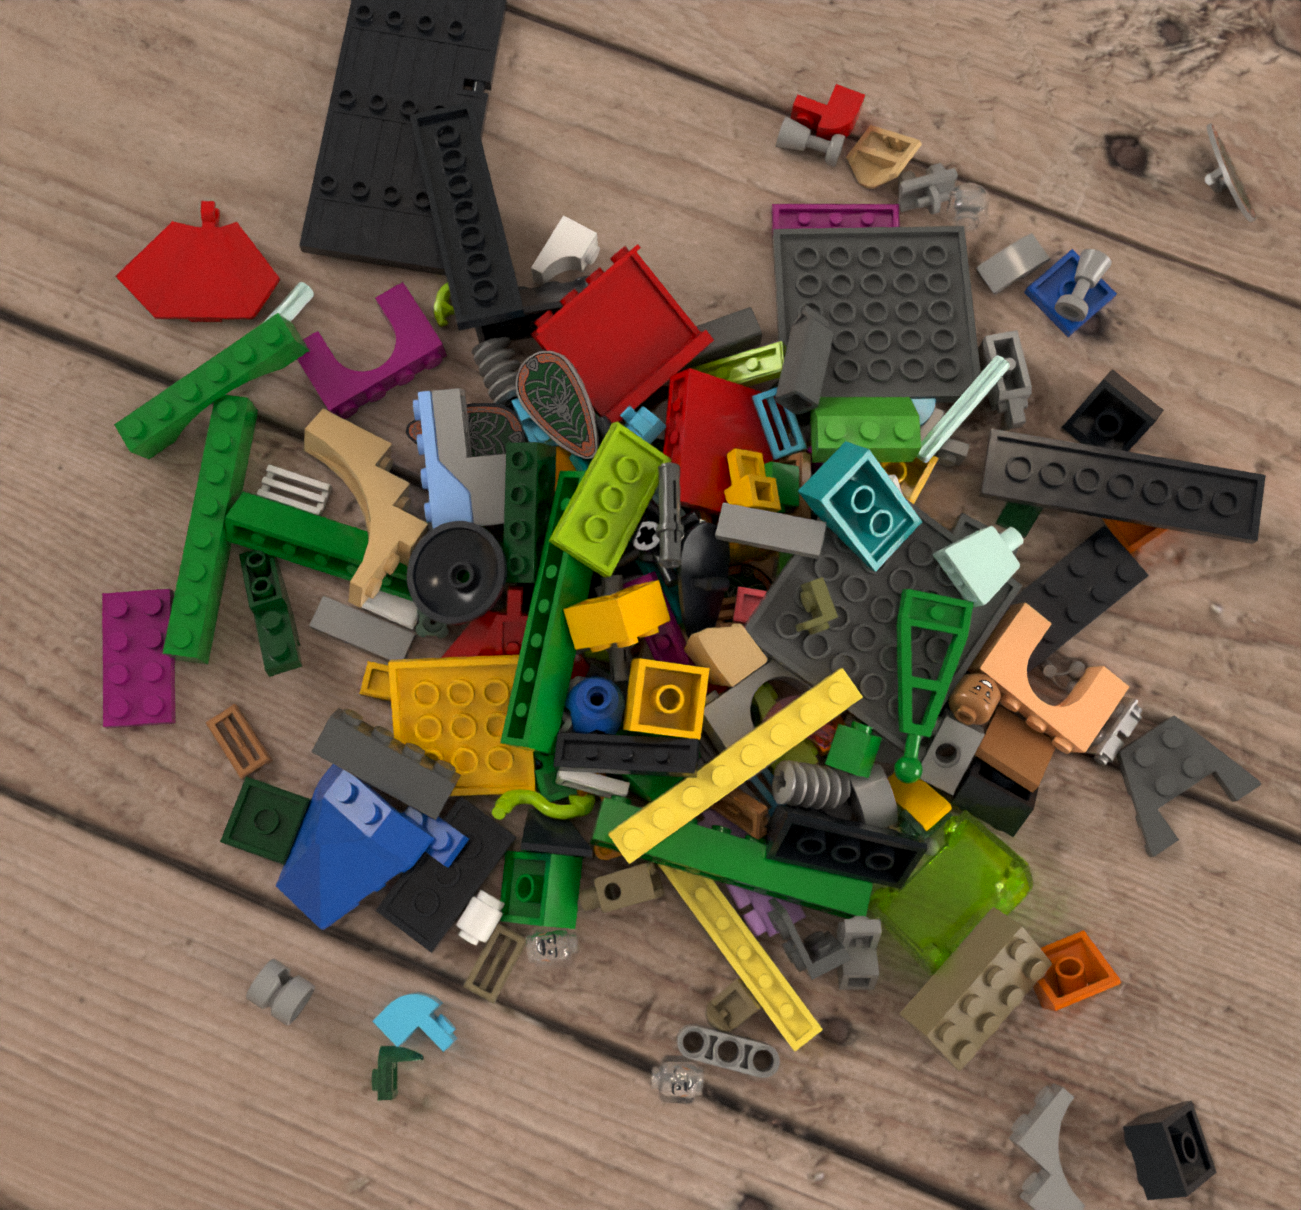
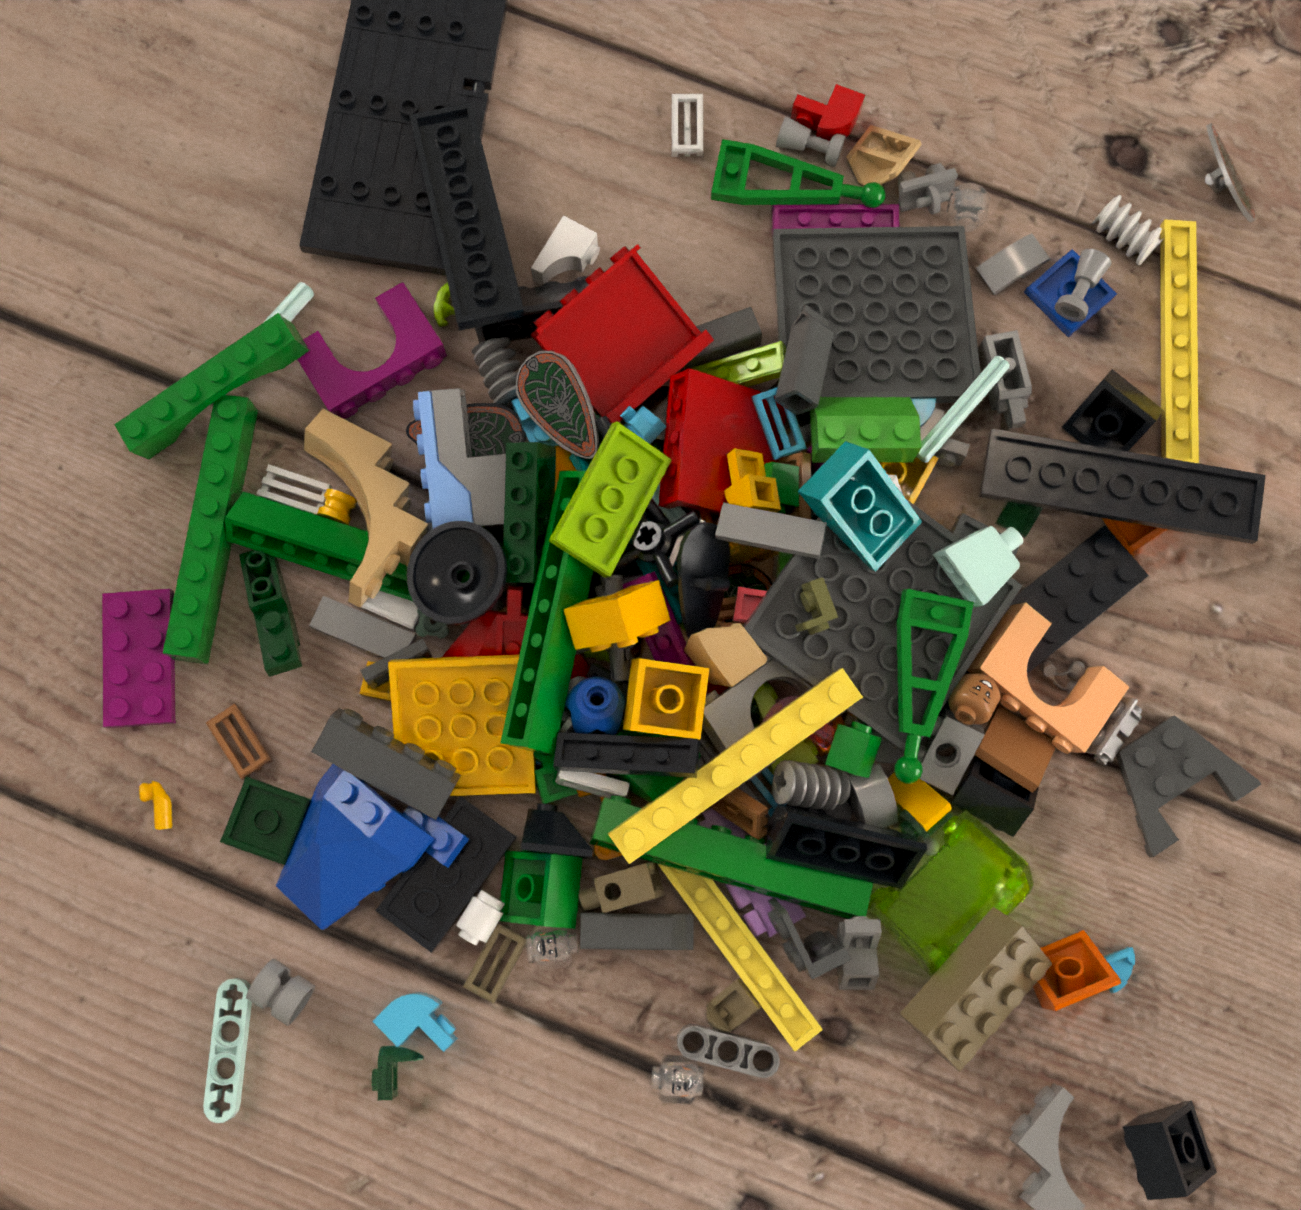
red panel [115,201,280,322] -> none
lime animal [492,789,596,819] -> none
dark grey pin [656,462,684,568] -> none
none -> yellow arm [139,781,173,830]
none -> light aqua beam [203,978,252,1123]
none -> yellow wheel [317,489,357,525]
none -> dark grey tile [360,638,433,689]
none -> dark grey piece [580,912,694,950]
none -> white tile [672,94,703,157]
none -> green plate [711,139,886,208]
none -> white piece [1092,195,1164,266]
none -> medium azure tile [1104,947,1135,993]
none -> light yellow plate [1160,219,1199,463]

